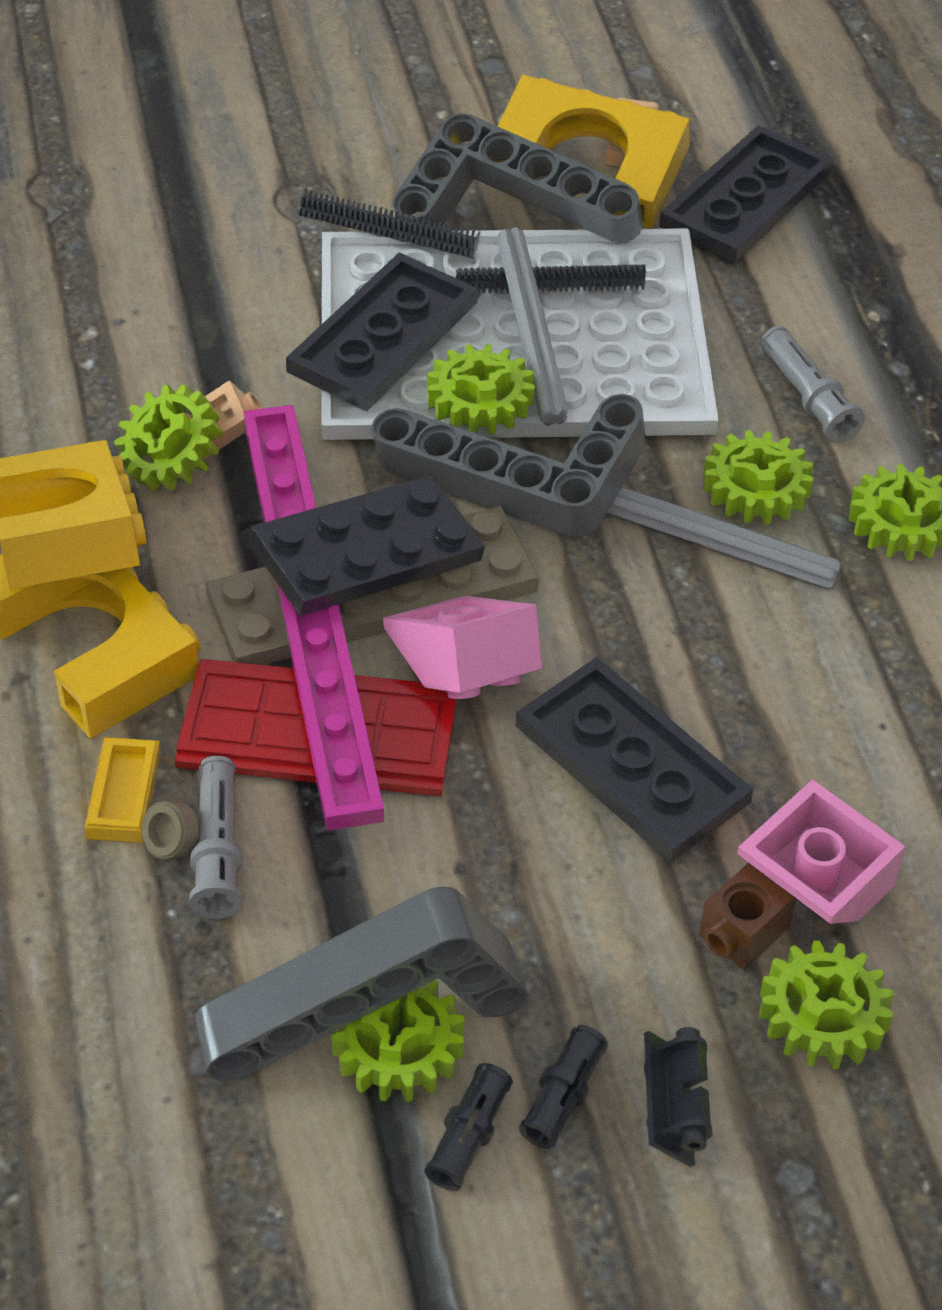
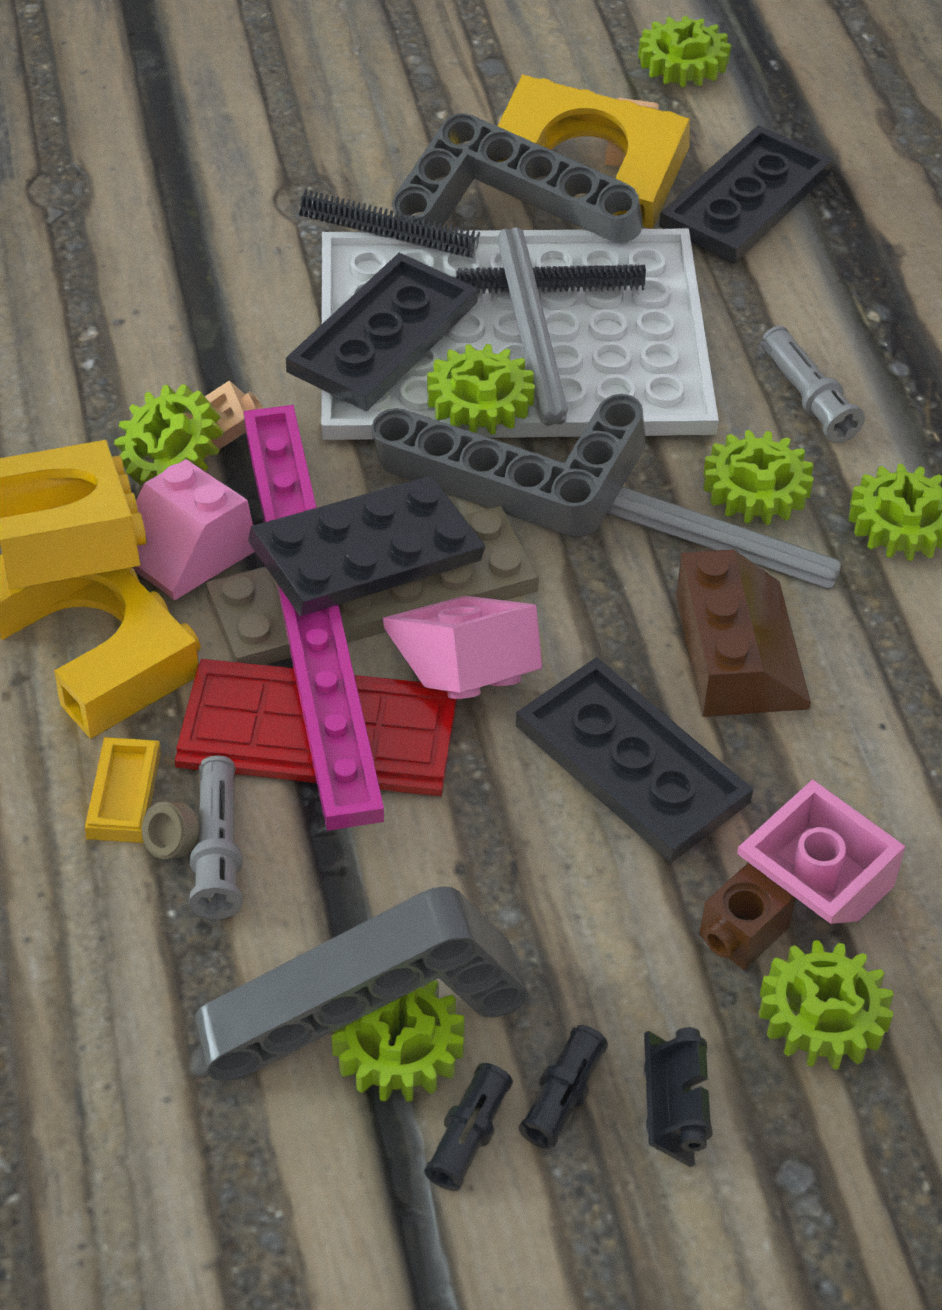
none -> bright pink slope [132,459,255,600]
none -> lime gear [638,16,731,87]
none -> reddish brown slope [676,549,811,717]

